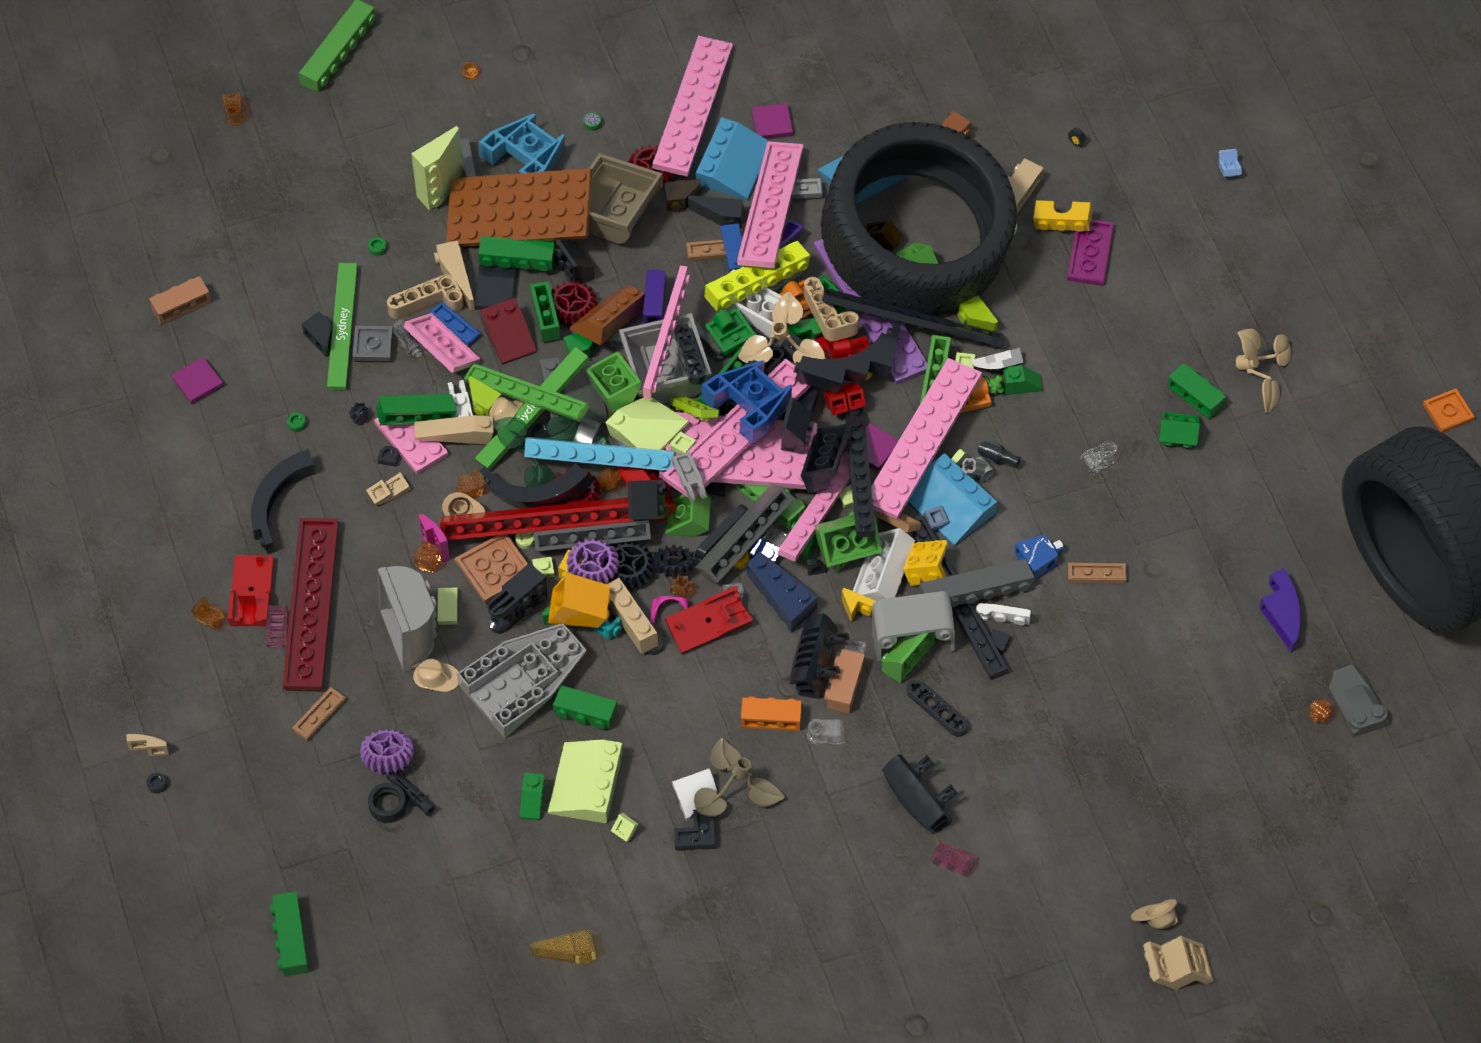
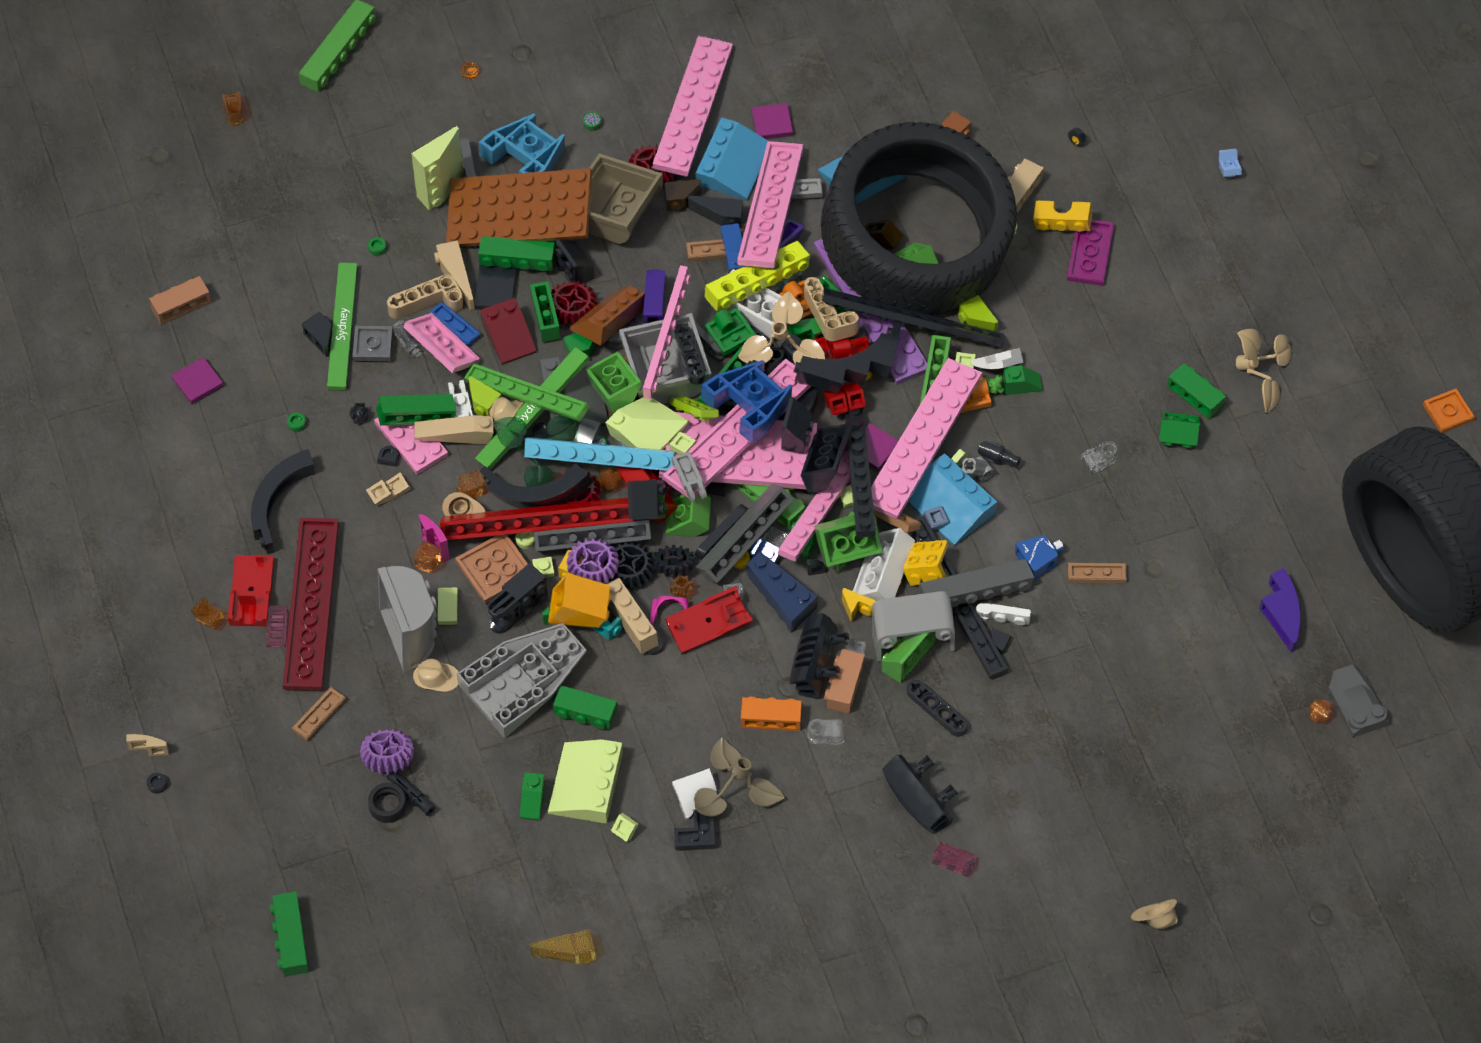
tan bracket [1143,936,1214,990] -> none

